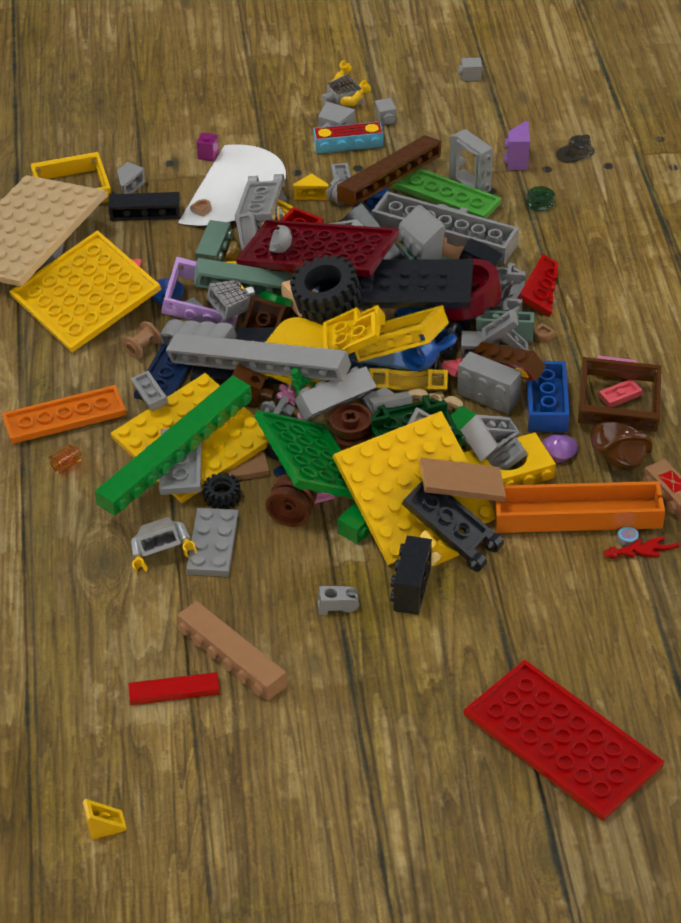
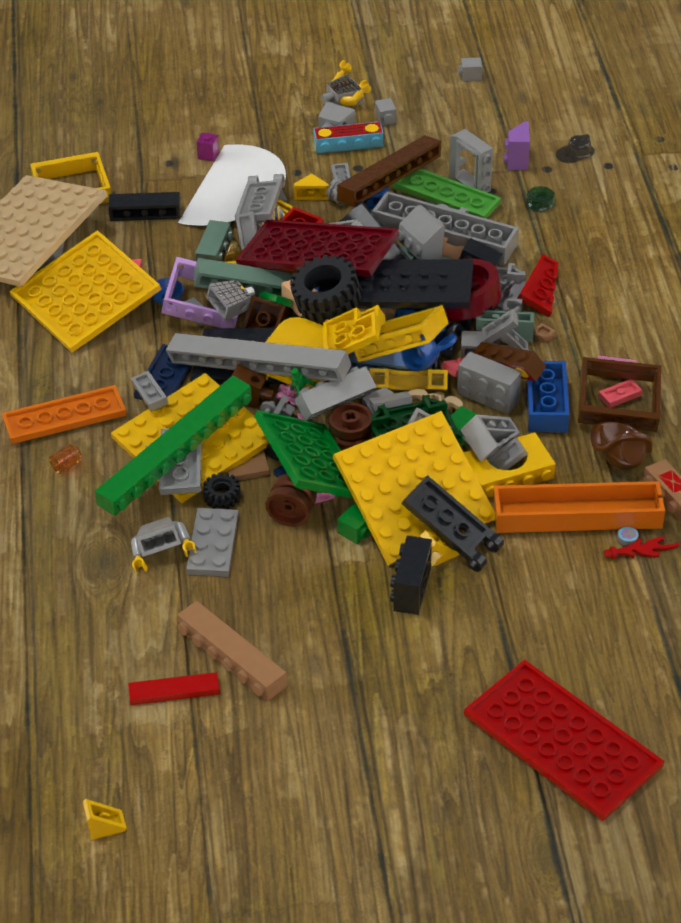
light grey slope [117,162,145,194] -> none
medium nougat hose [123,321,161,359] -> none
light grey brick [160,319,237,345] -> none
medium nougat tile [190,199,212,217] -> none
light grey hair [269,225,292,253] -> none
light grey leg [317,586,359,615] -> none
medium nougat tile [419,457,506,502] -> none
medium lavender hat [542,435,578,463] -> none

